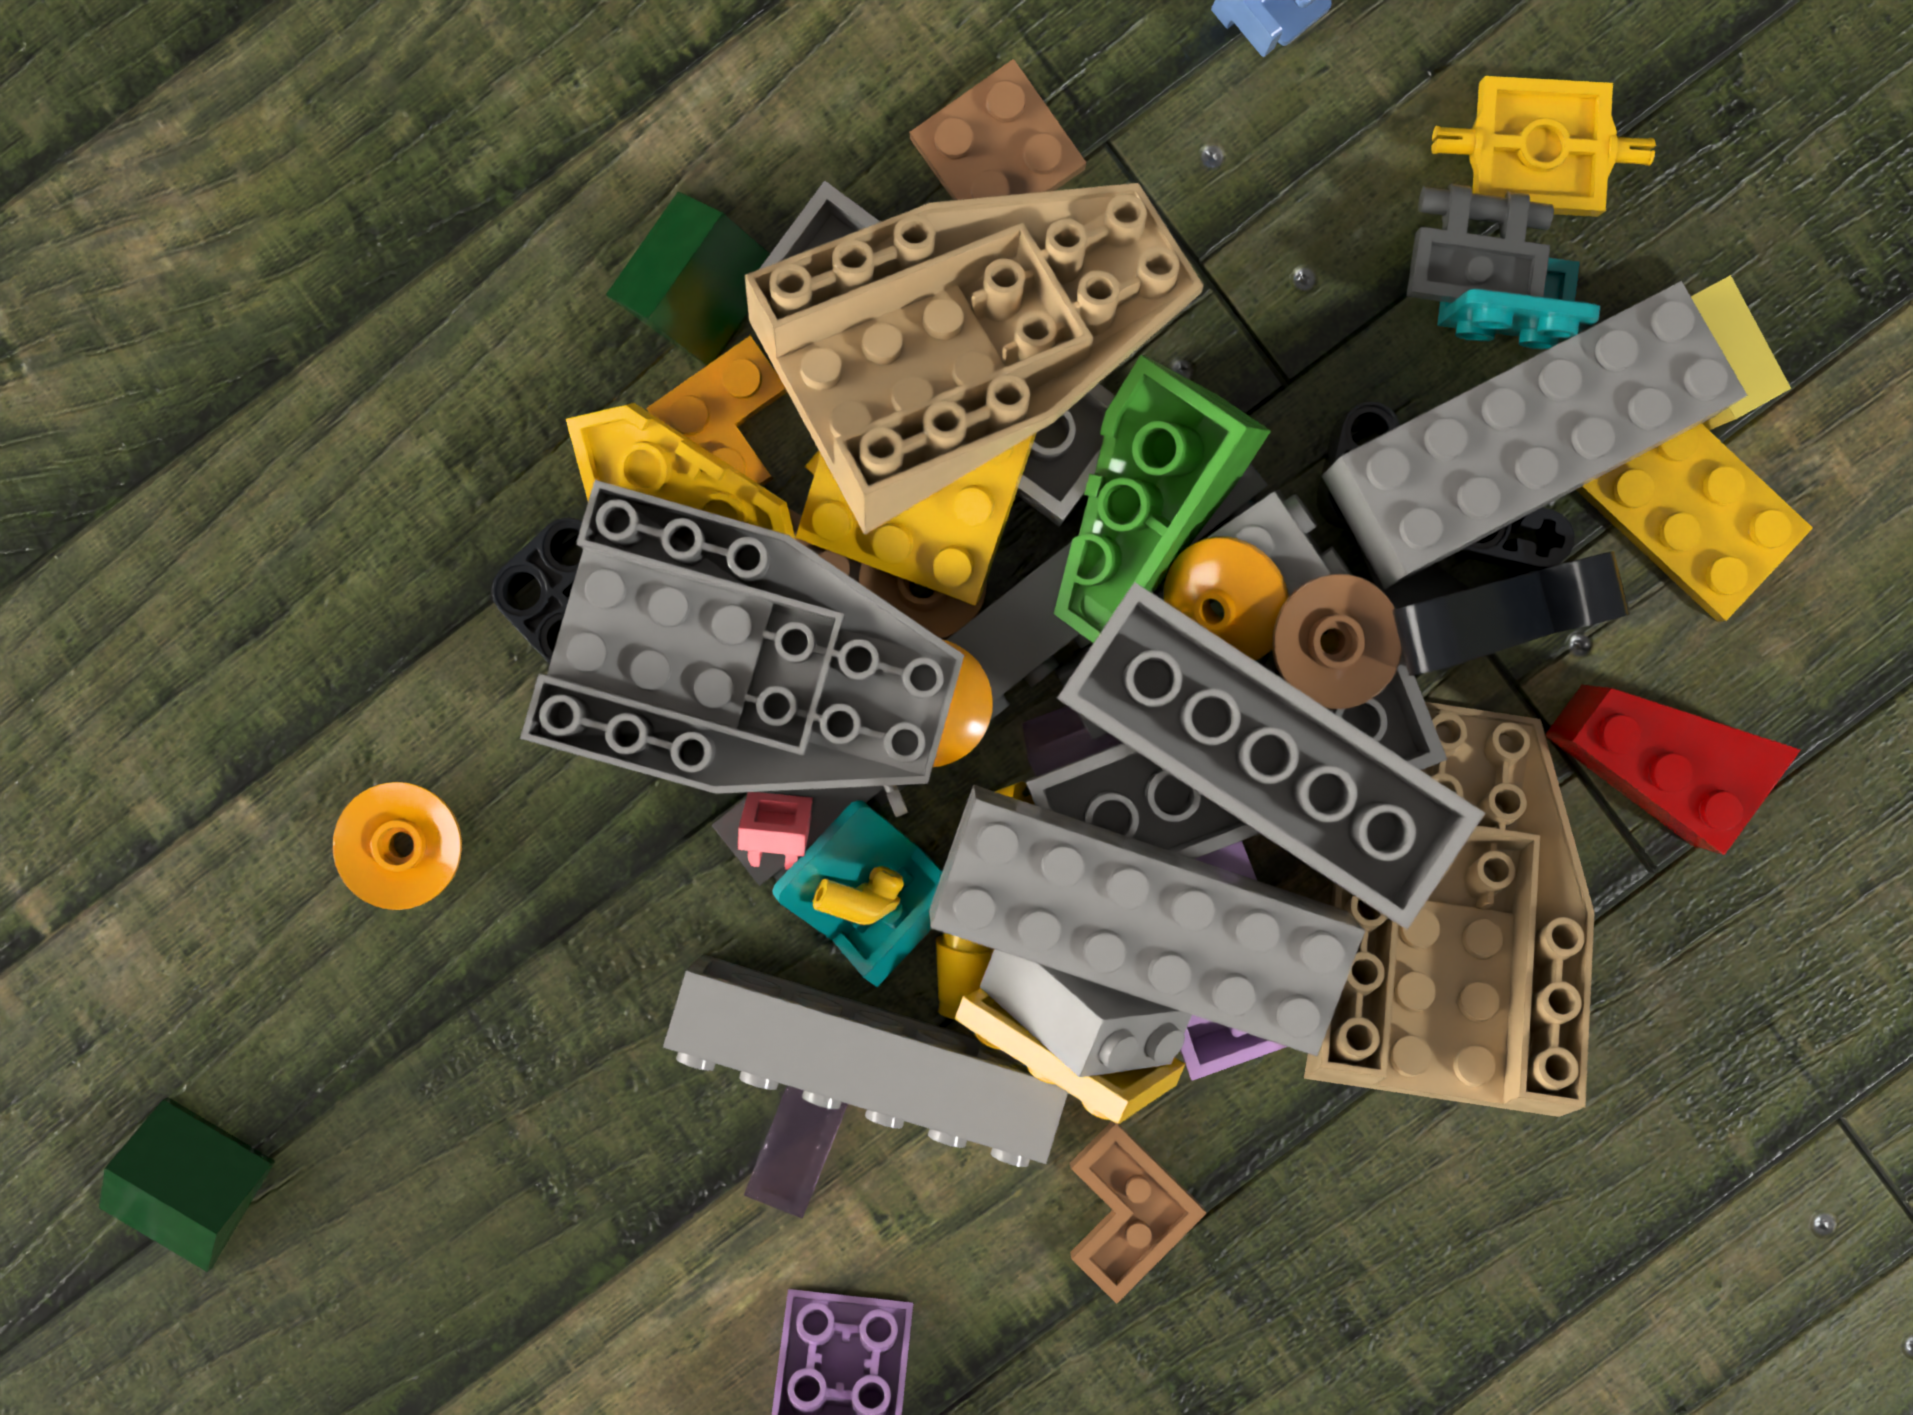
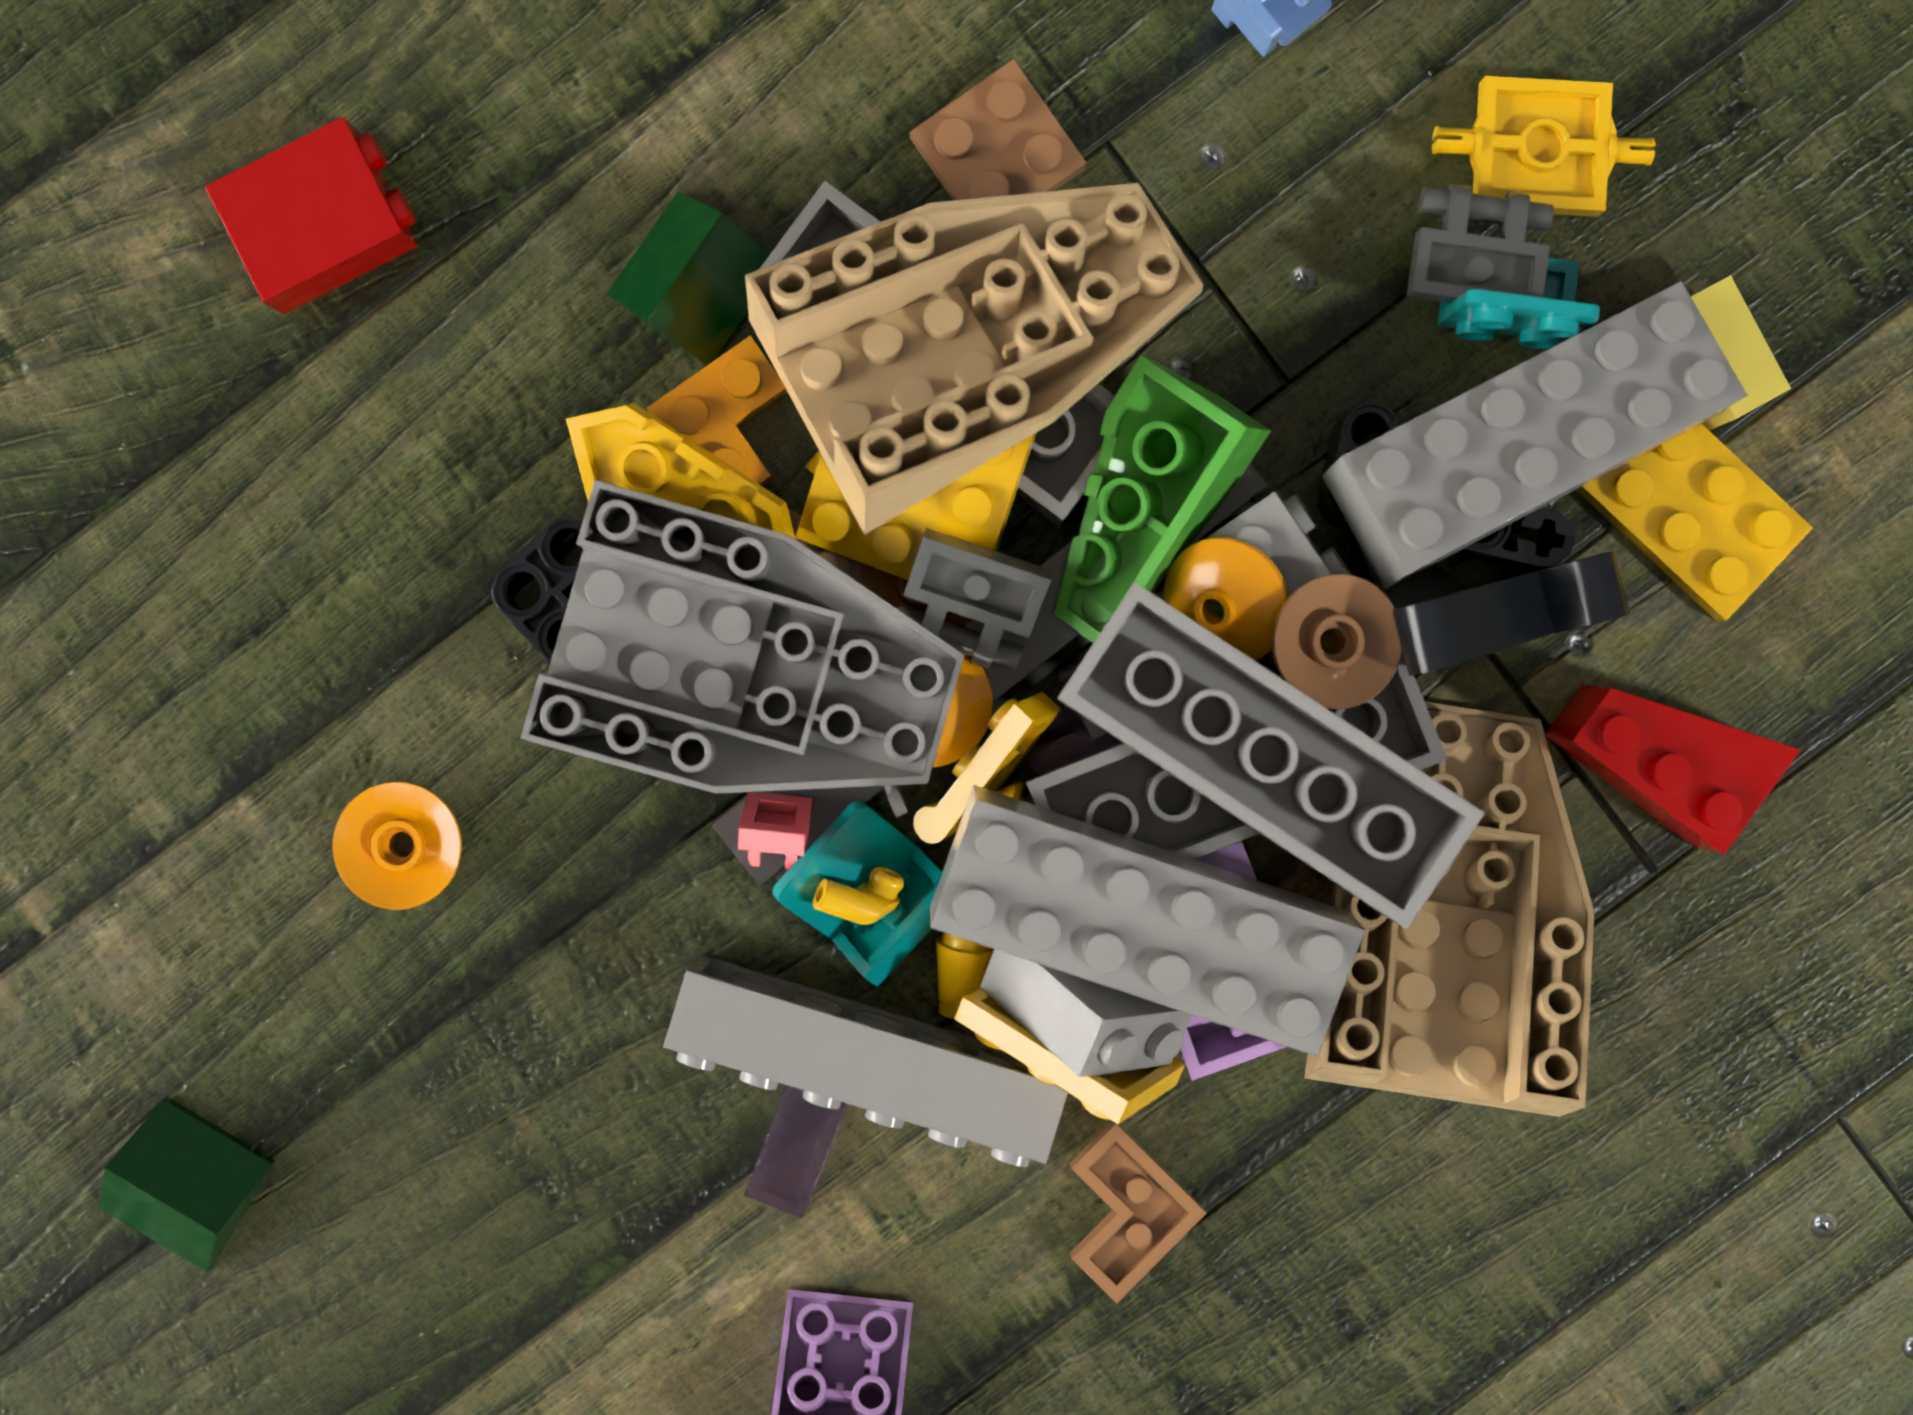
none -> red brick [204,117,418,314]
none -> dark grey plate [898,528,1052,671]
none -> yellow plate [913,692,1061,844]

